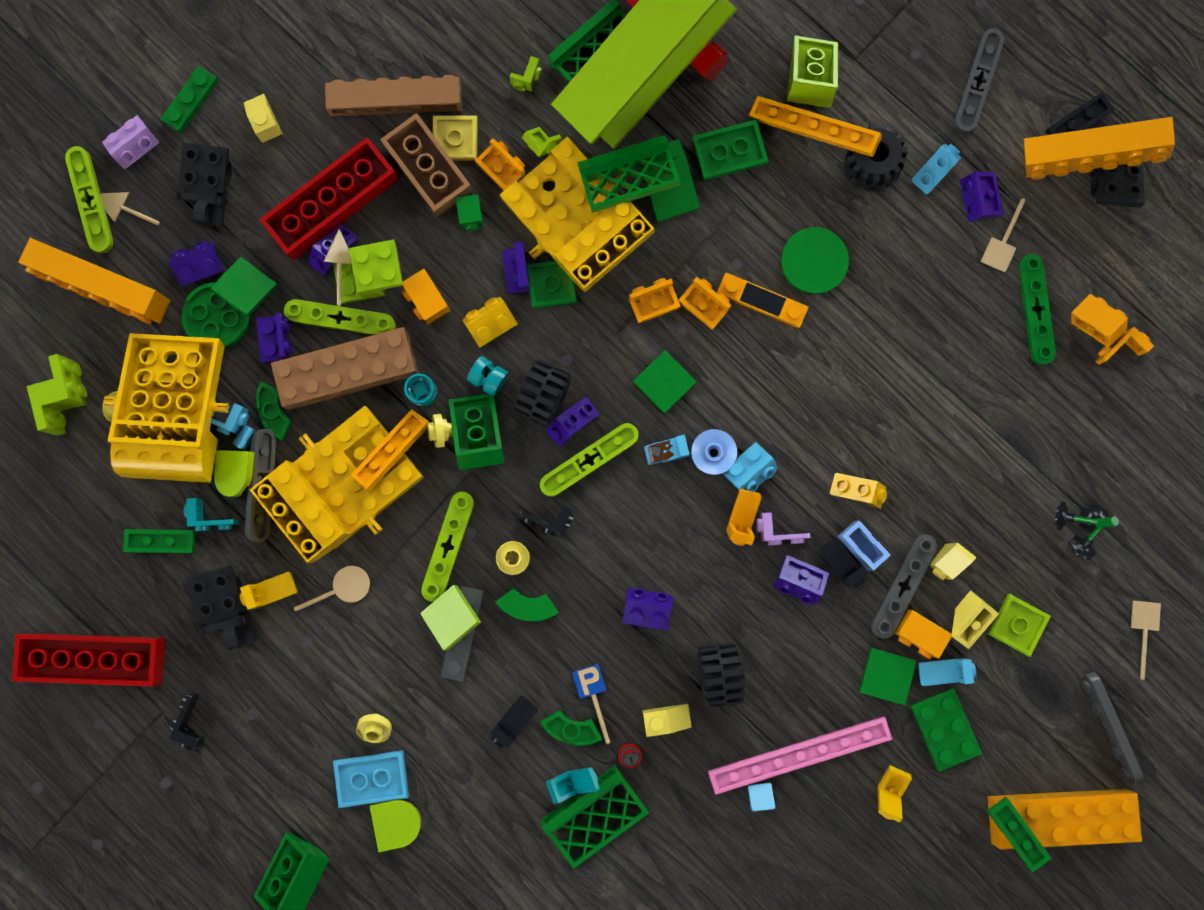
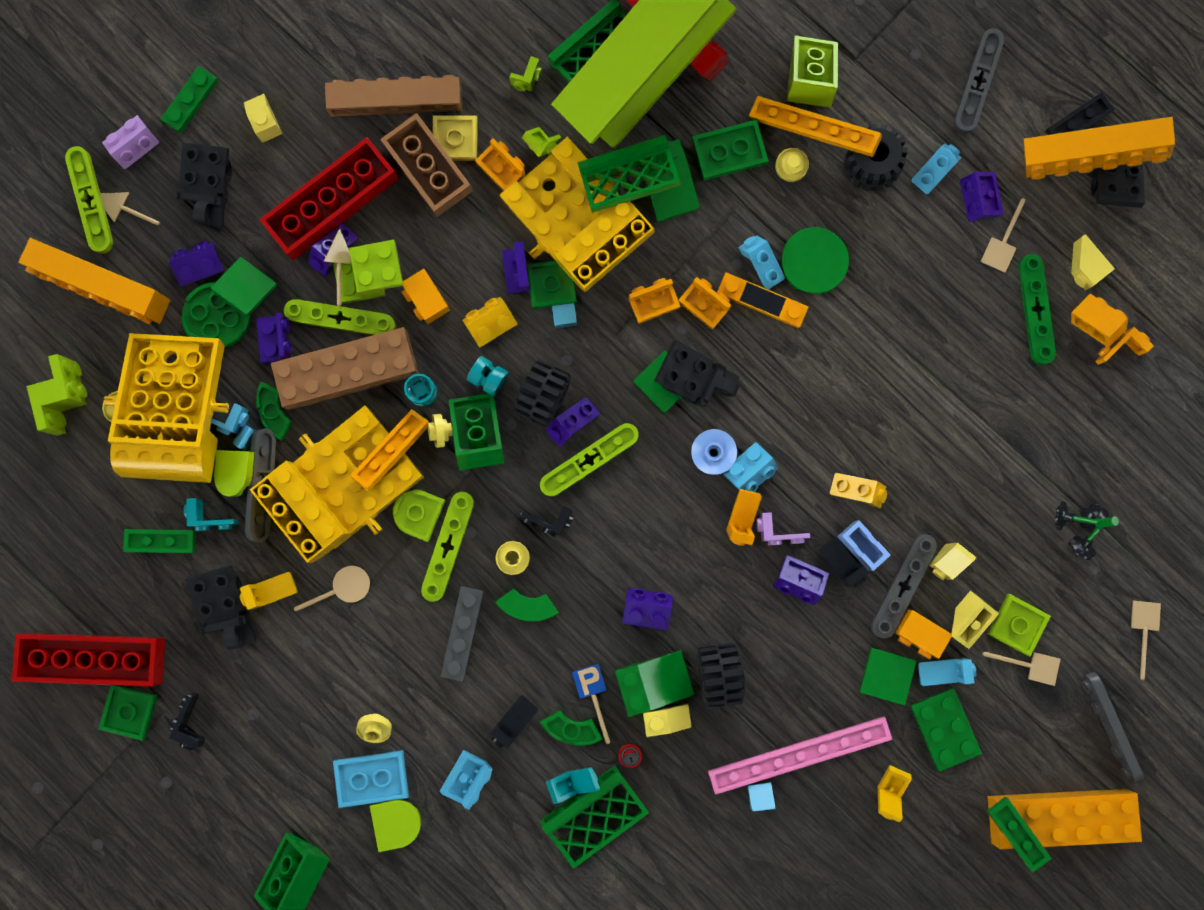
lime tile [420,585,481,651] -> none
green brick [456,194,484,232] -> none
leg [644,434,690,465] -> none
none -> green tile [98,685,158,741]
none -> lime tile [393,490,446,542]
none -> medium azure bracket [440,750,492,810]
none -> medium azure slope [552,303,577,329]
none -> green slope [615,650,694,717]
none -> black plate [654,340,740,407]
none -> medium azure bracket [738,236,785,290]
none -> light yellow plate [775,148,809,182]
none -> tan piece [982,652,1060,686]
none -> light yellow slope [1071,234,1115,290]

